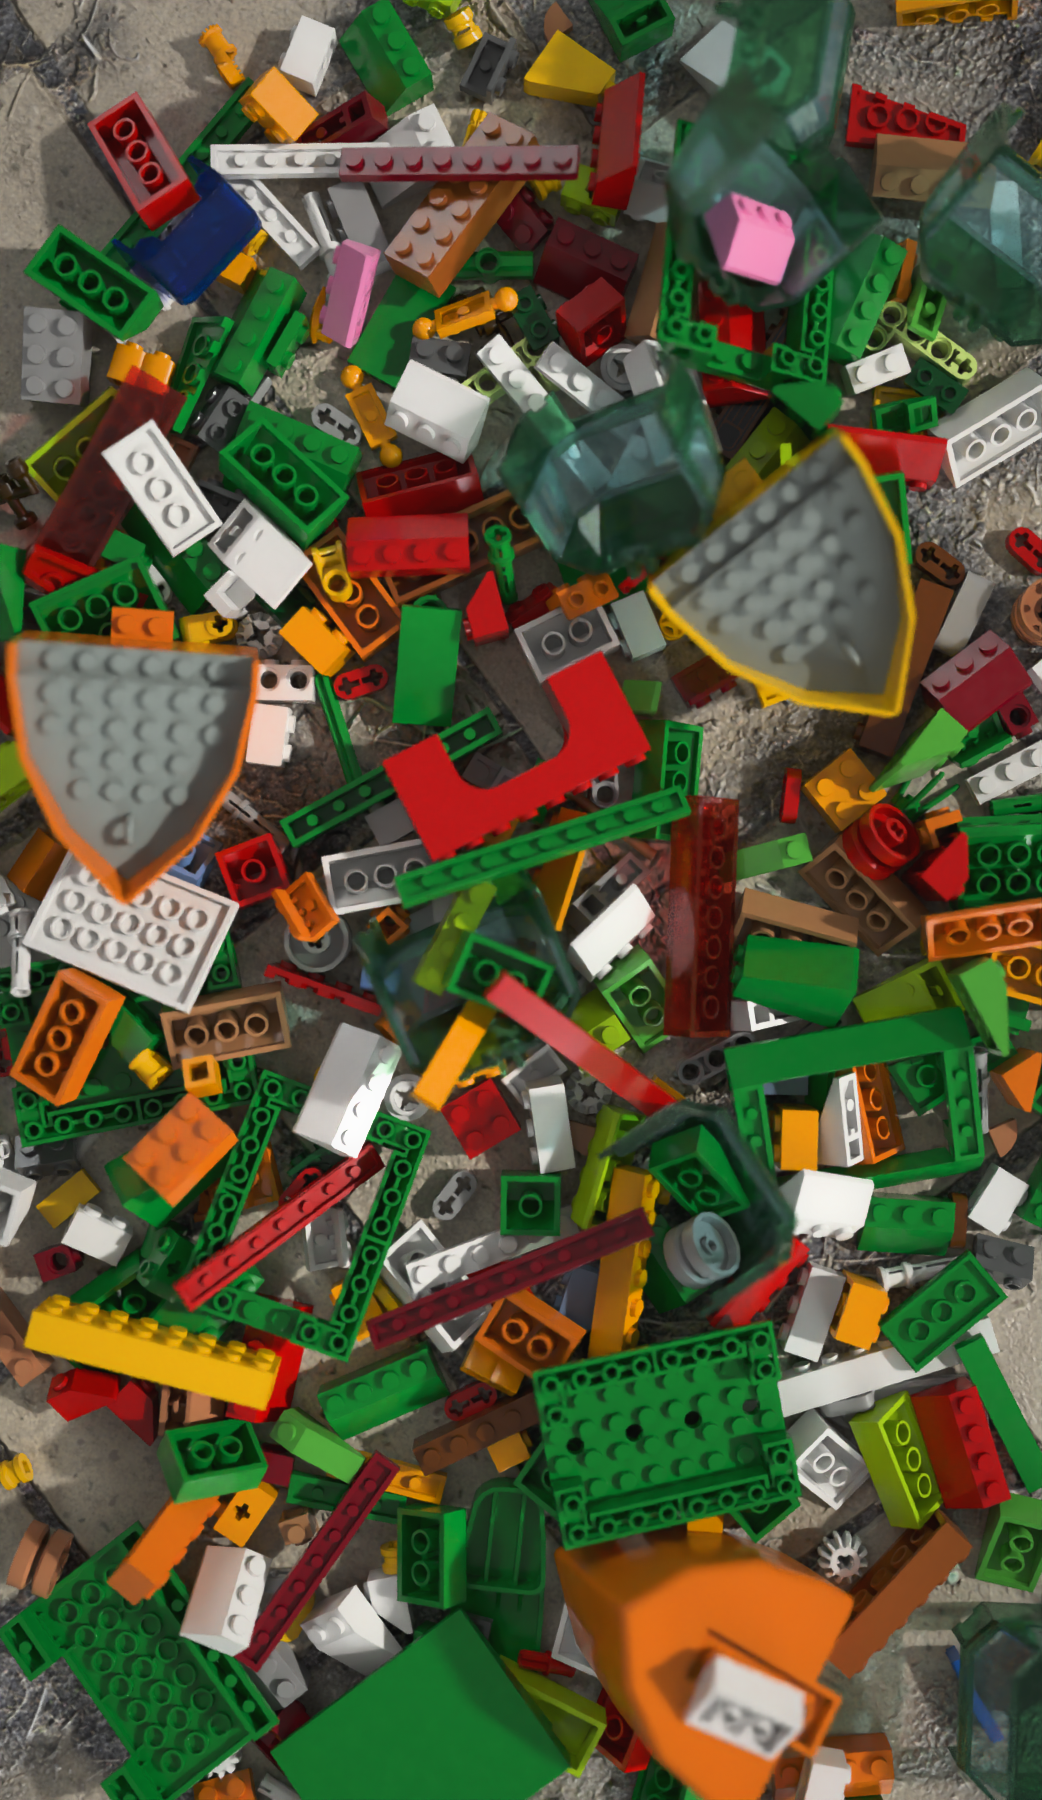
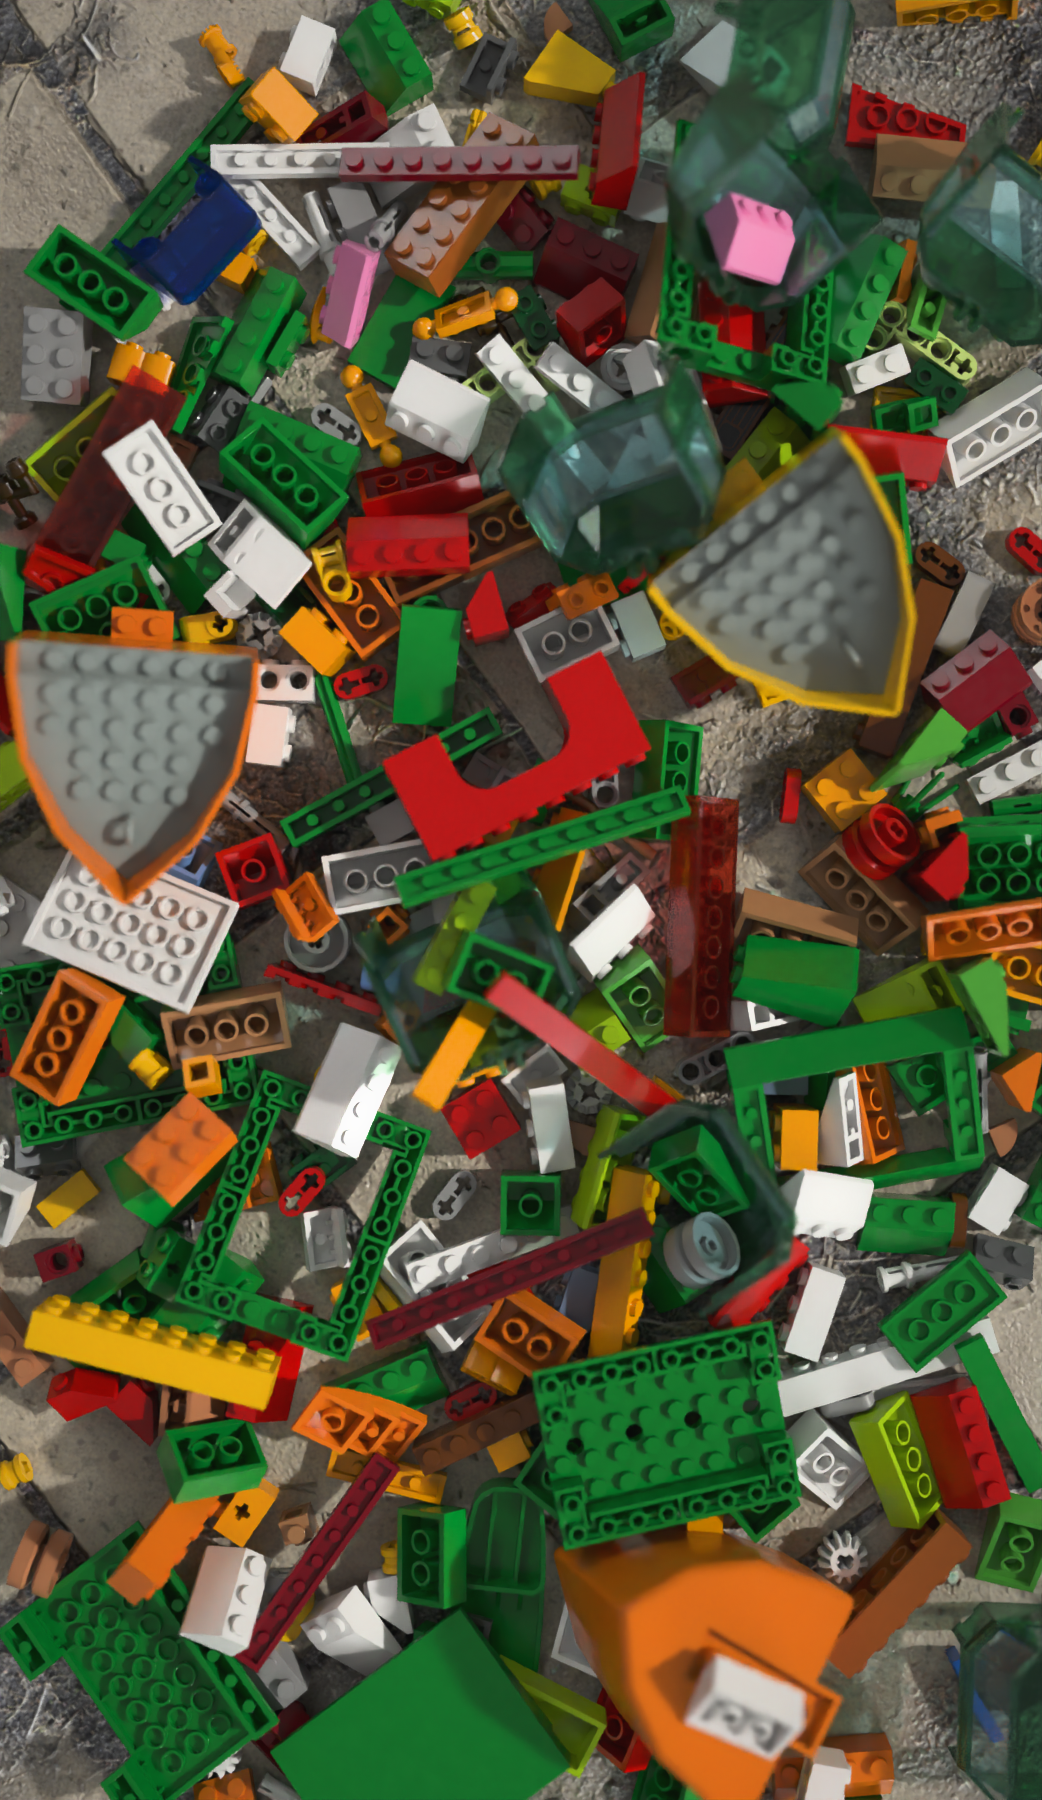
orange slope [6,827,69,902] -> none
white pin [7,908,36,997] -> none
white brick [61,1203,133,1267] -> none
red brick [87,91,201,231] -> none
red tile [172,1141,386,1312] -> none
dark red brick [261,1442,296,1487] -> none
bright green slope [269,1406,367,1484] -> none
green plate [286,1470,407,1525] -> none
white gear [384,1073,429,1121] -> none
green pin [484,525,518,605] -> none
red axle [517,1649,576,1678] -> none
bright green slope [620,679,662,718] -> none
bright green slope [715,832,813,884] -> none
light orange brick [828,1269,889,1350] -> none
none -> orange slope [291,1386,428,1462]
none -> light grey pin [364,200,409,252]

